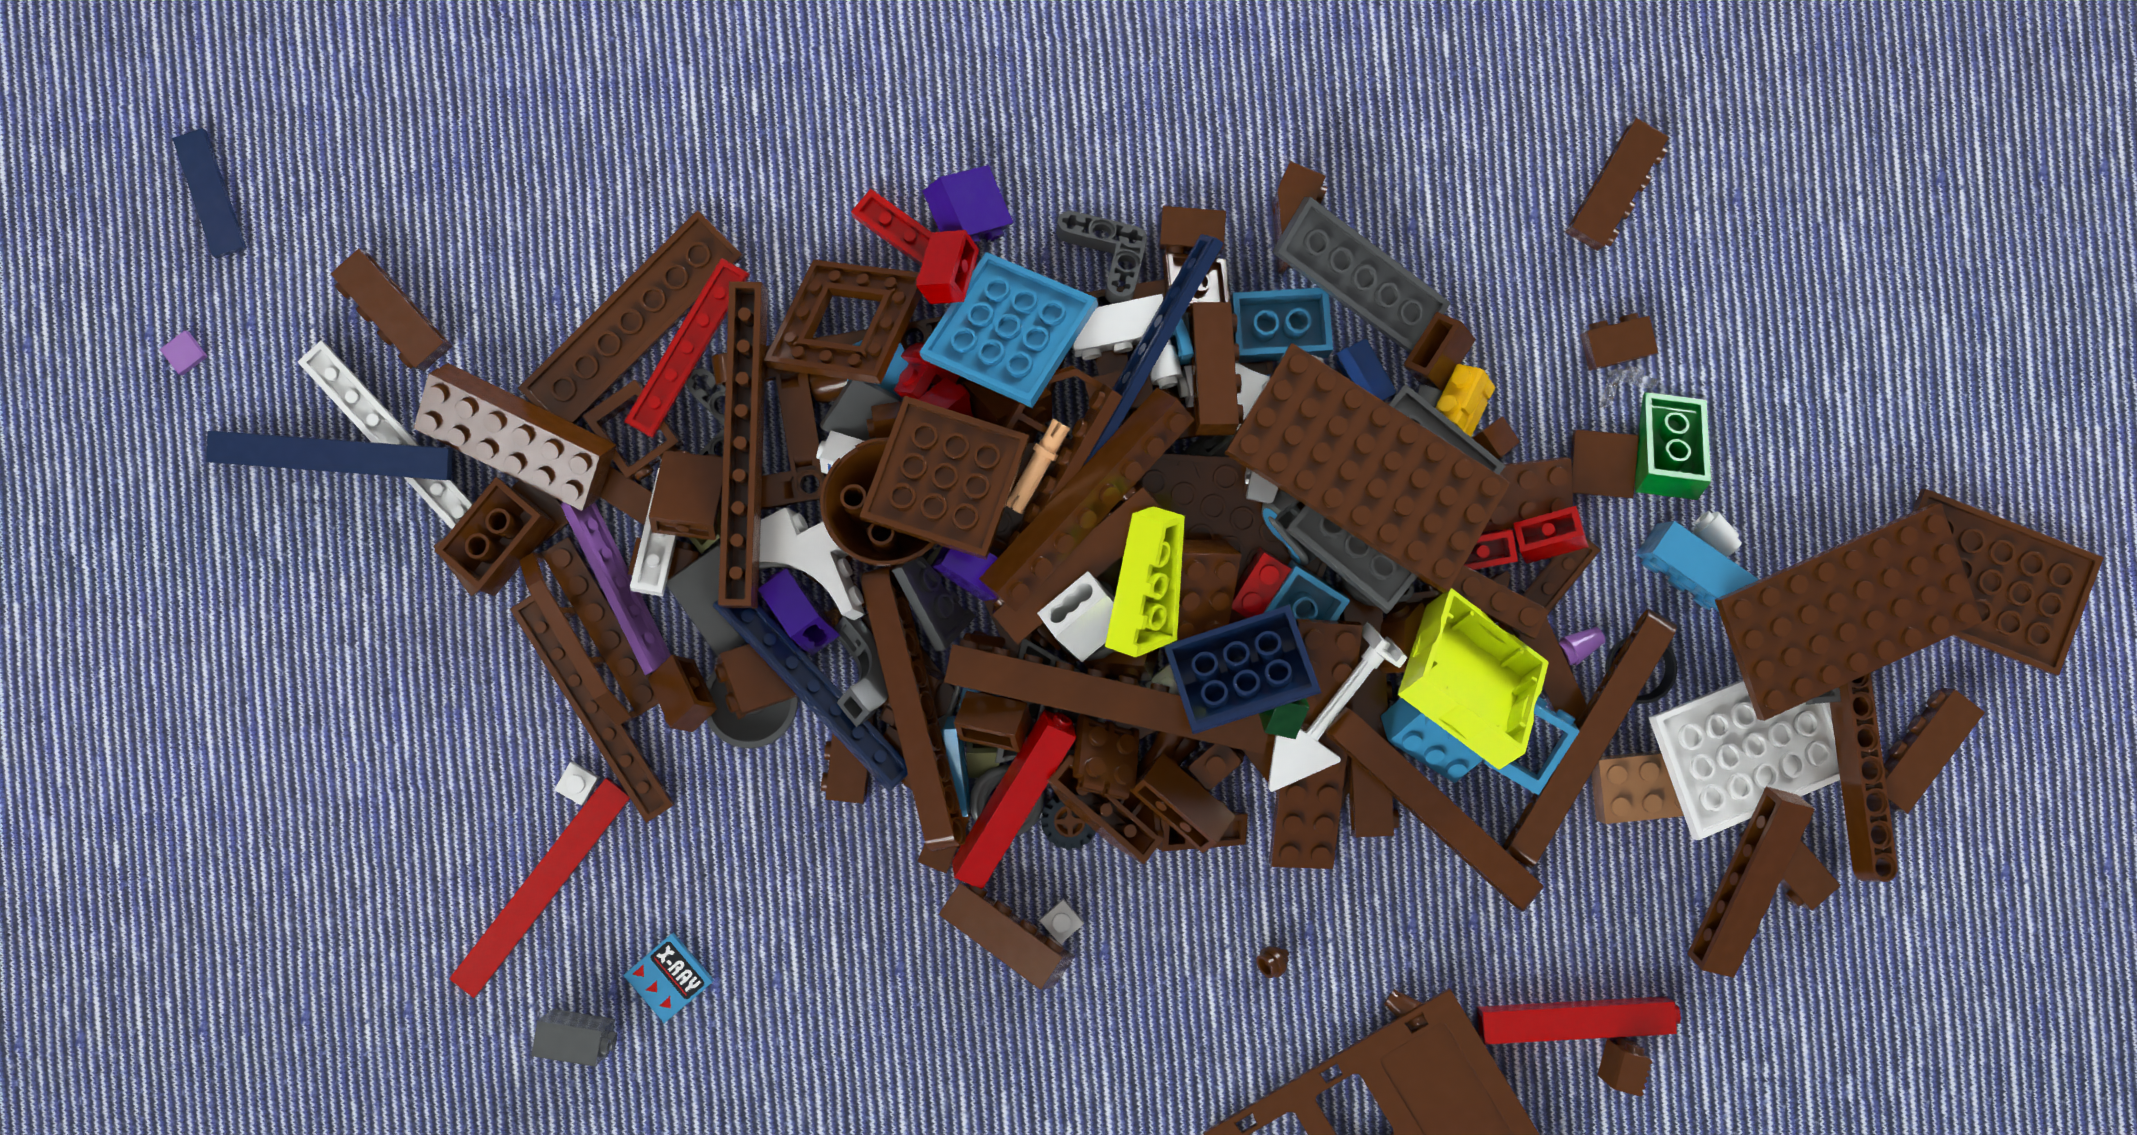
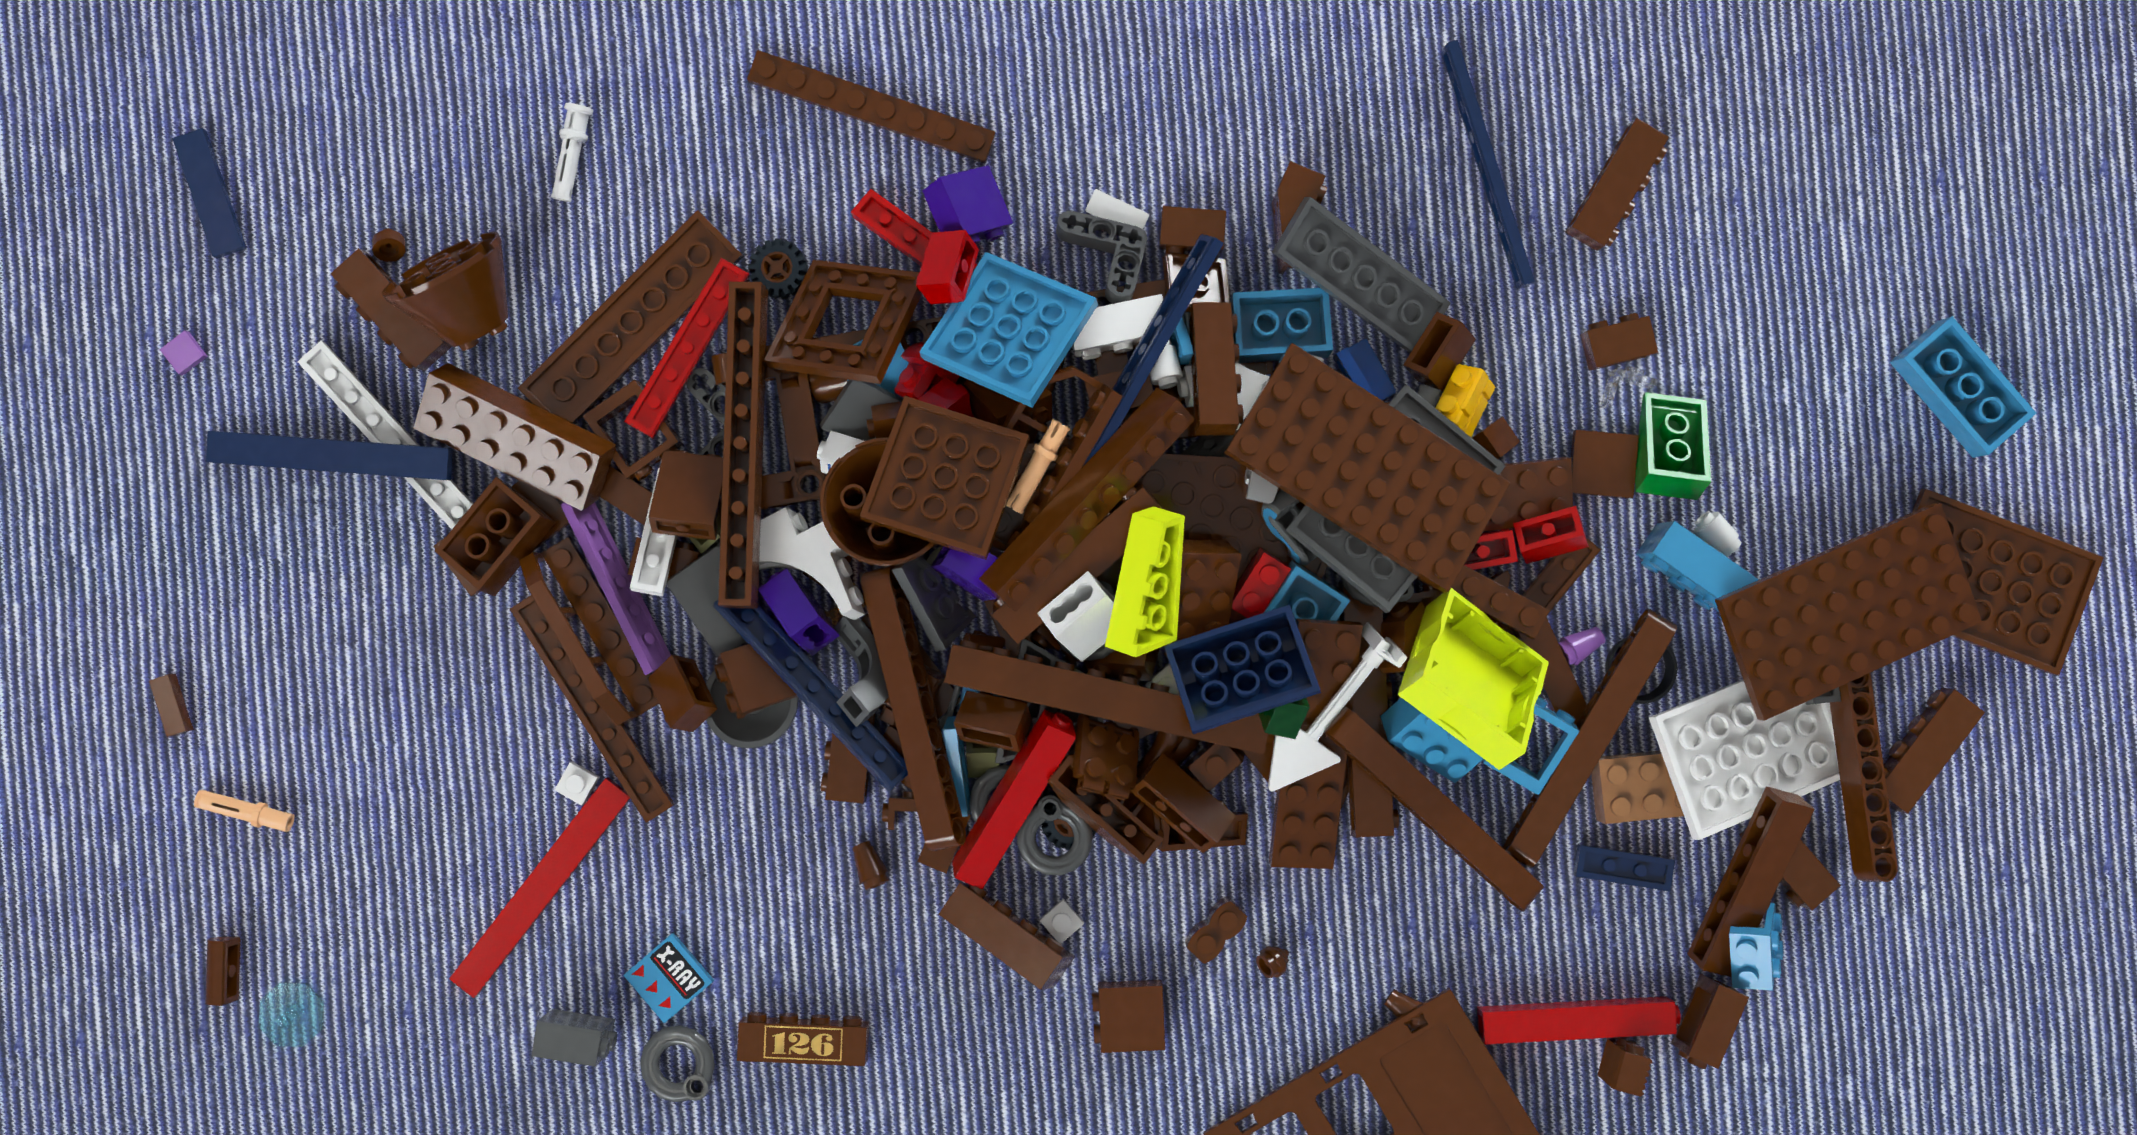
none -> reddish brown piece [149,674,194,737]
none -> light nougat pin [194,790,295,832]
none -> reddish brown brick [205,936,240,1006]
none -> clear light blue piece [259,982,324,1047]
none -> reddish brown tile [372,228,406,262]
none -> reddish brown cone [382,231,508,351]
none -> white pin [551,103,594,202]
none -> dark grey piece [640,1025,715,1102]
none -> reddish brown brick [737,1012,870,1066]
none -> reddish brown plate [747,50,996,164]
none -> black wheel [748,239,808,299]
none -> reddish brown cone [852,841,889,891]
none -> reddish brown bracket [882,790,917,830]
none -> dark grey piece [1017,794,1093,876]
none -> white sticker [1085,189,1149,229]
none -> reddish brown piece [1092,980,1165,1053]
none -> reddish brown brick [1185,896,1247,964]
none -> dark blue tile [1441,40,1535,289]
none -> dark blue plate [1573,844,1675,891]
none -> reddish brown window [1671,973,1749,1070]
none -> dark azure bracket [1729,903,1784,991]
none -> dark azure brick [1890,316,2037,458]

